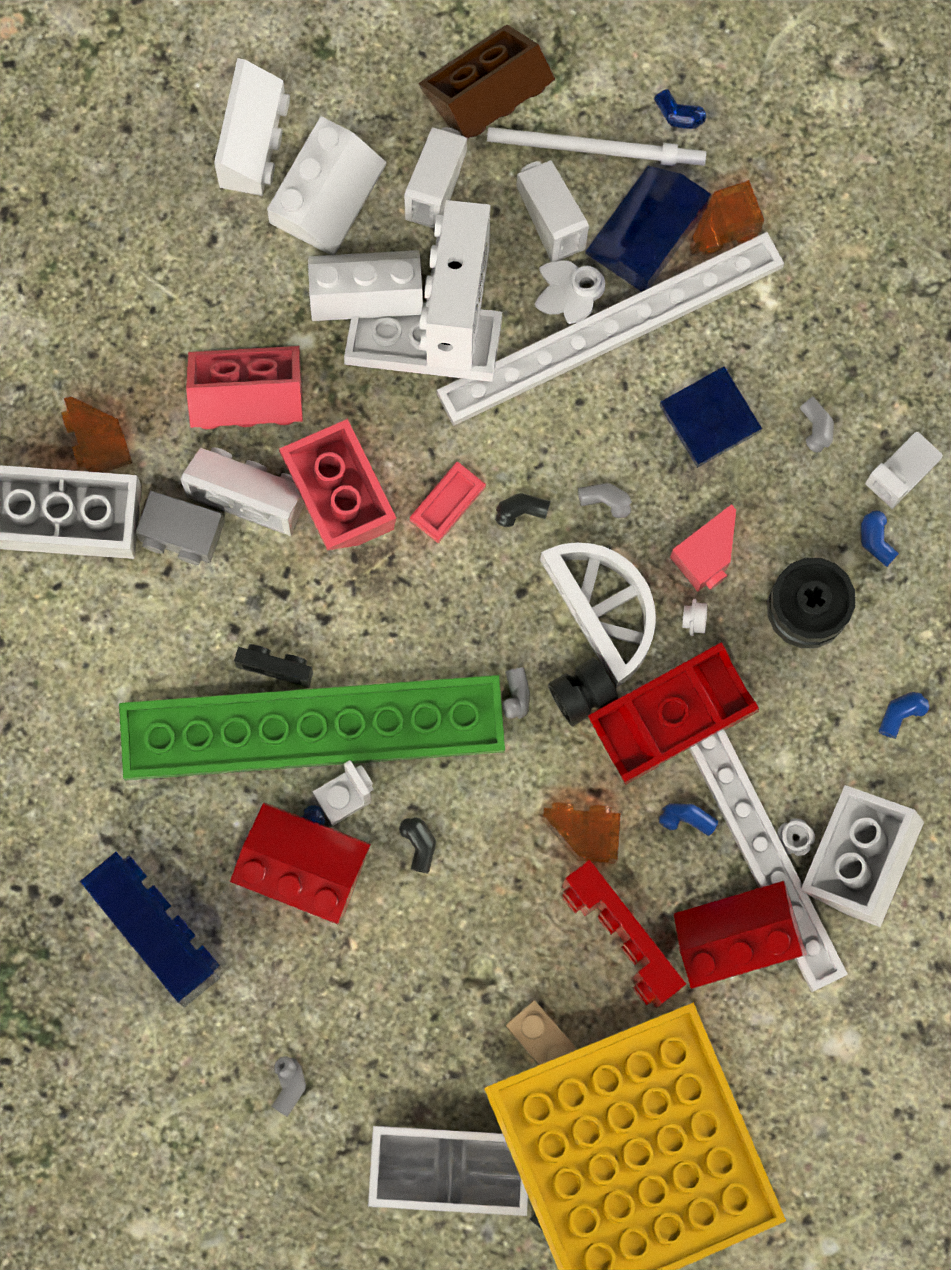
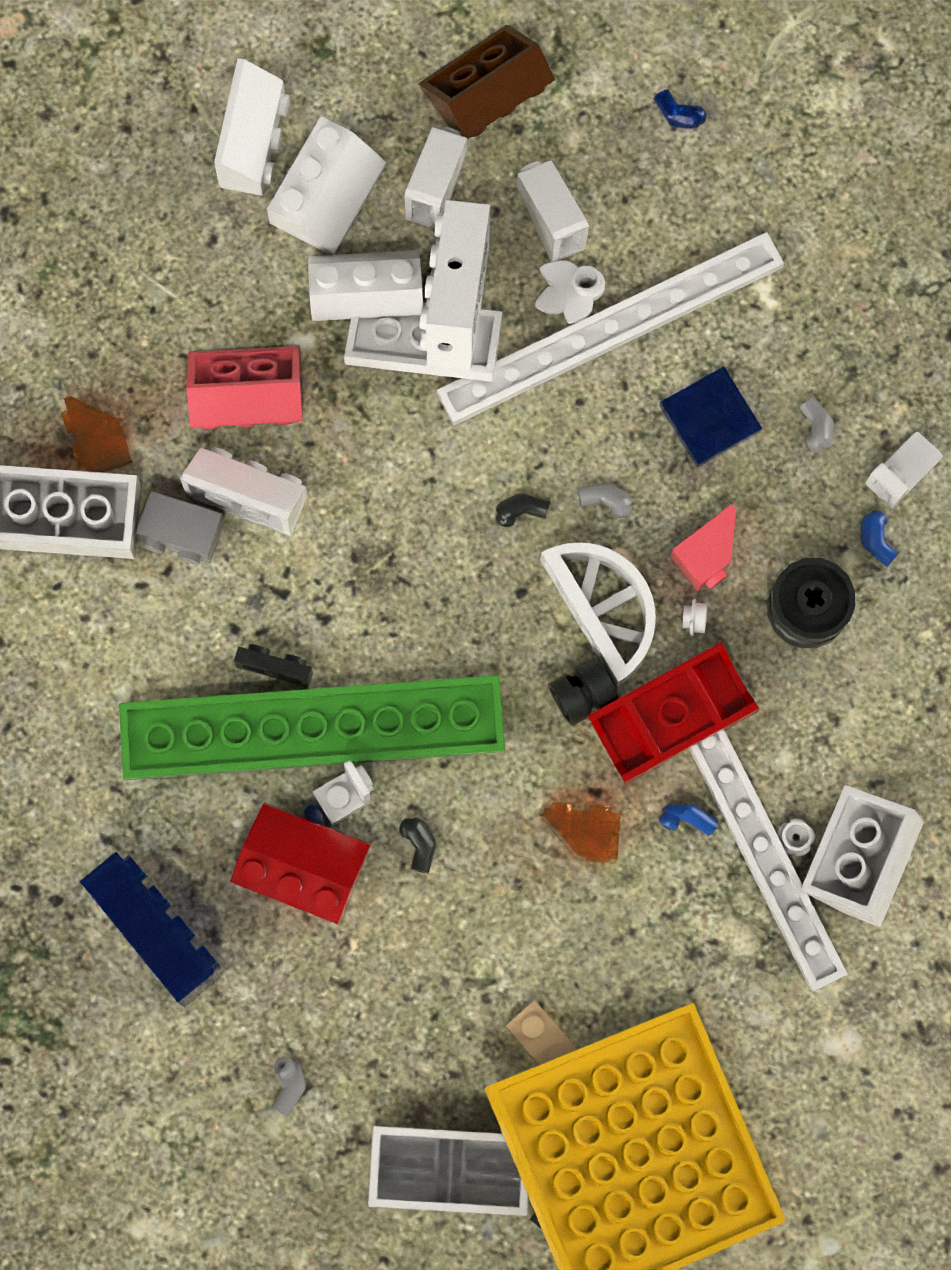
coral slope [279,419,397,551] -> none
coral tile [410,461,486,543] -> none
white bar [487,127,707,166] -> none
light grey arm [502,667,530,719] -> none
red piece [561,859,686,1008] -> none
clear blue slope [585,166,711,292] -> none
red slope [674,881,807,989] -> none
clear orange slope [689,180,764,255] -> none
blue arm [878,692,930,739] -> none

